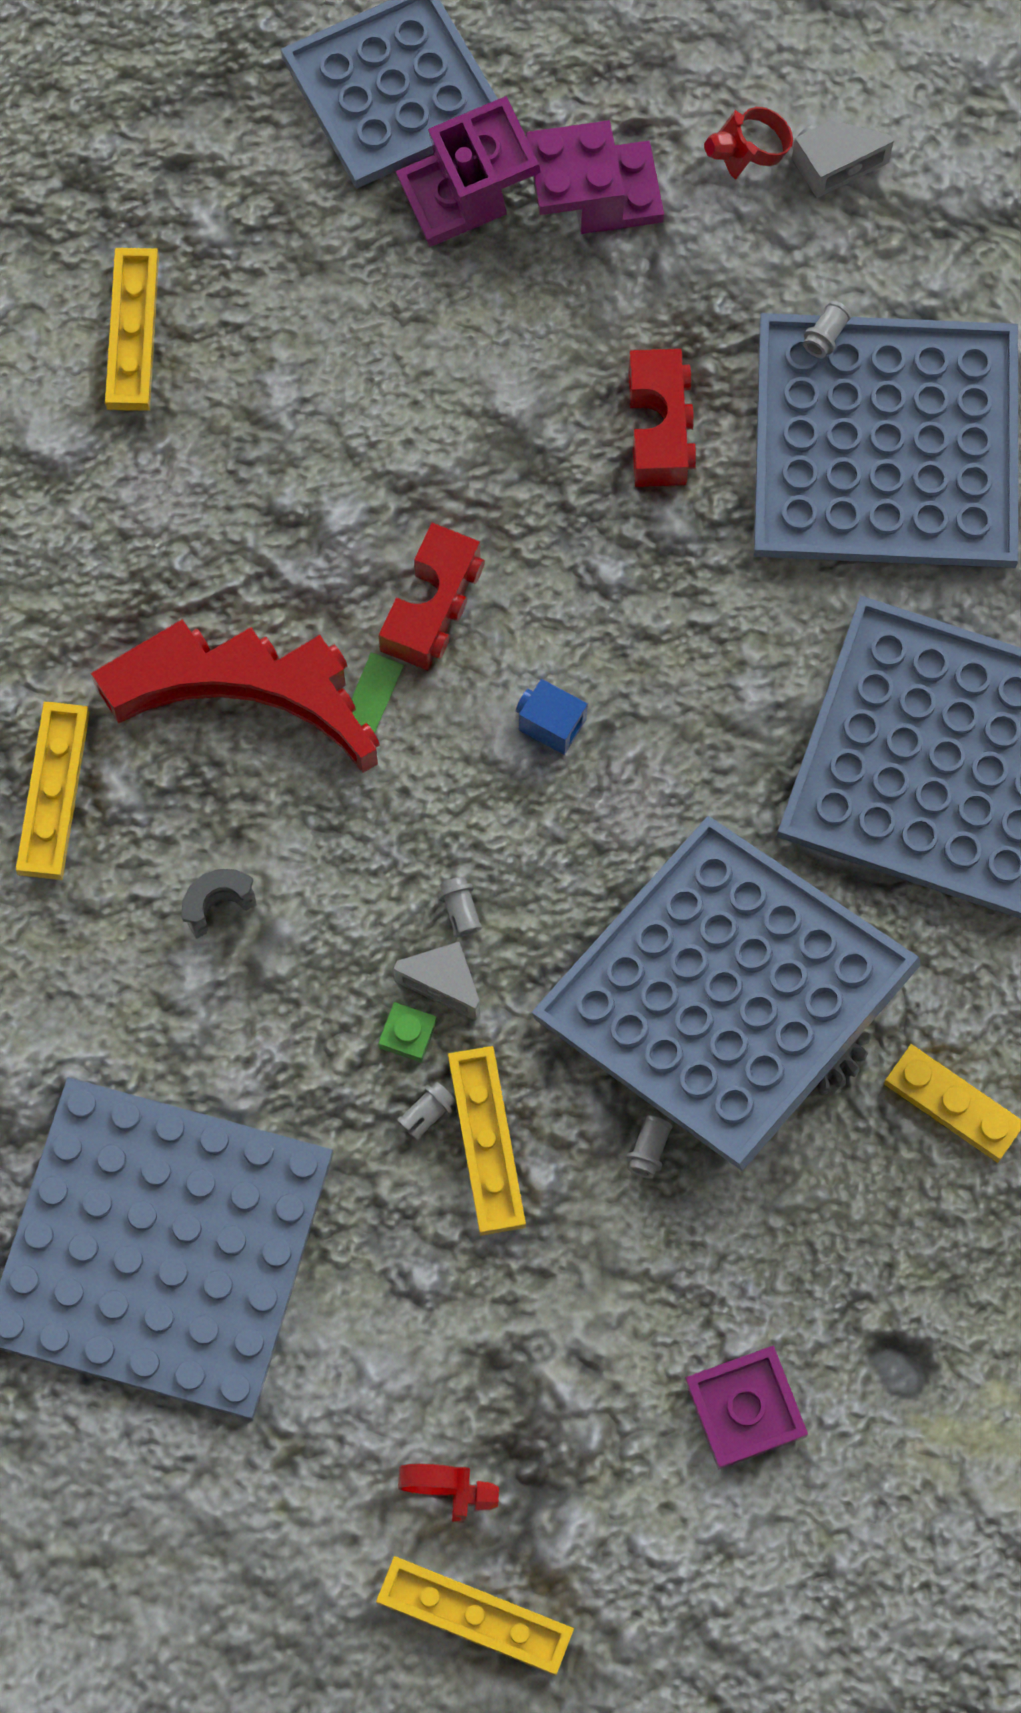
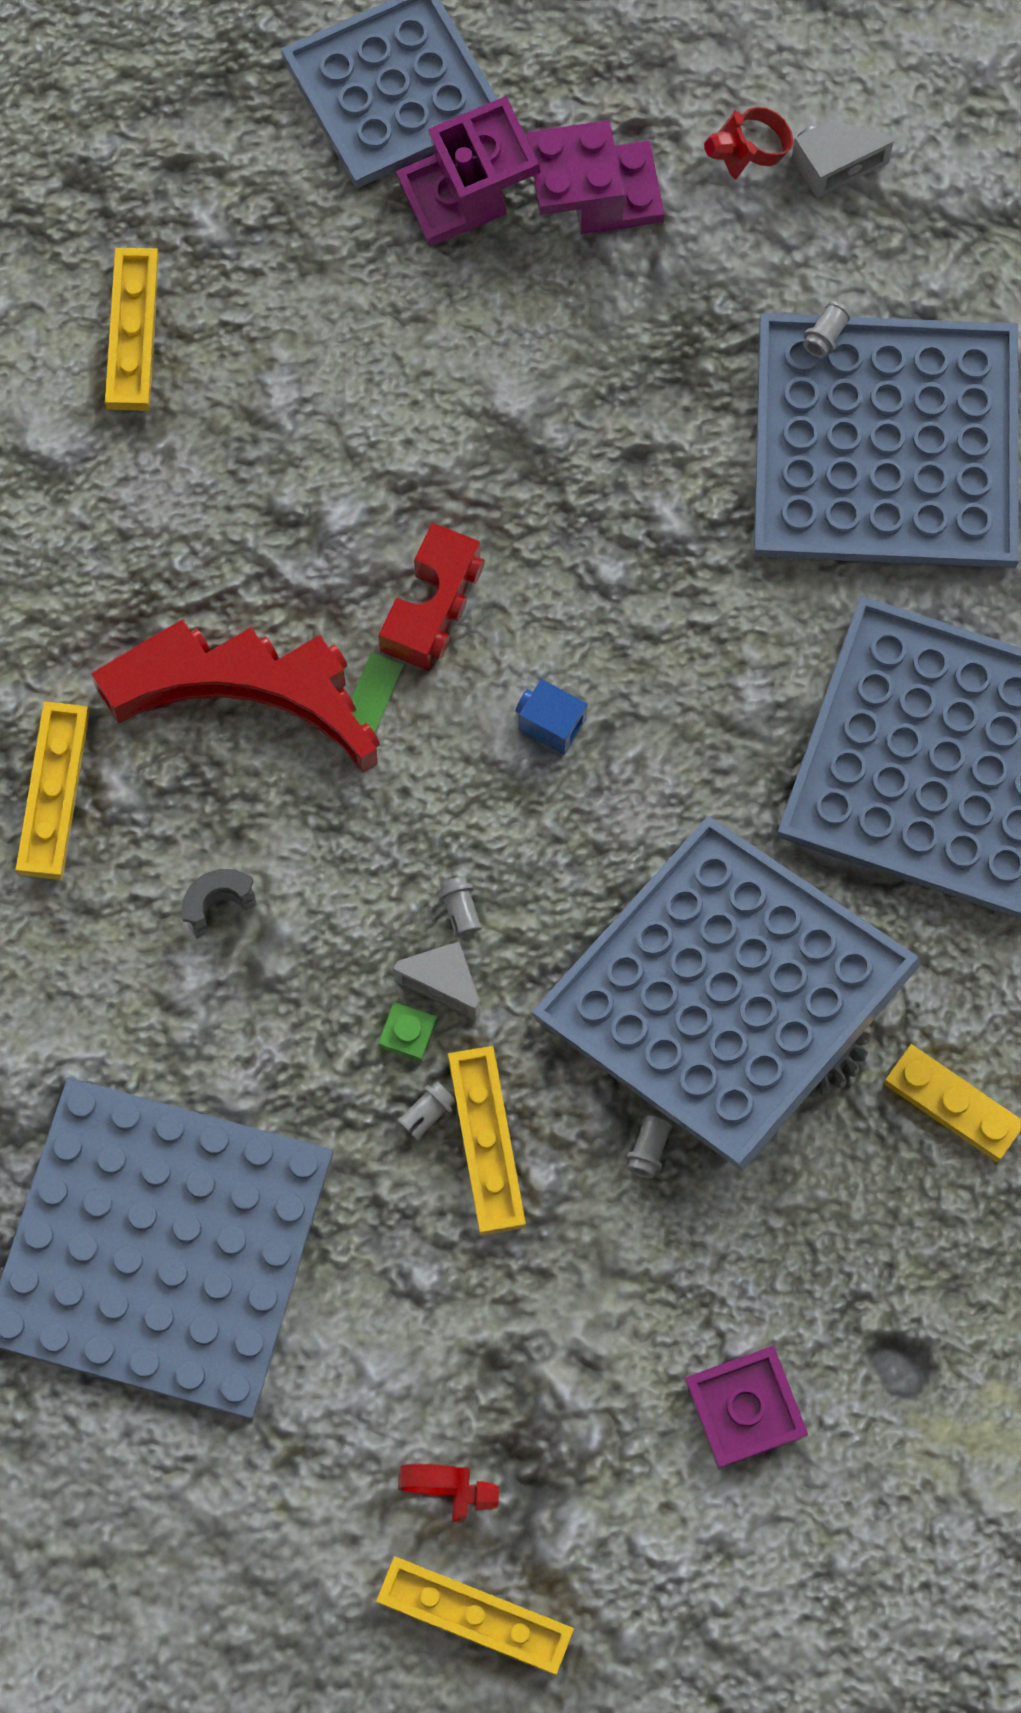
red arch [628,348,696,487] -> none

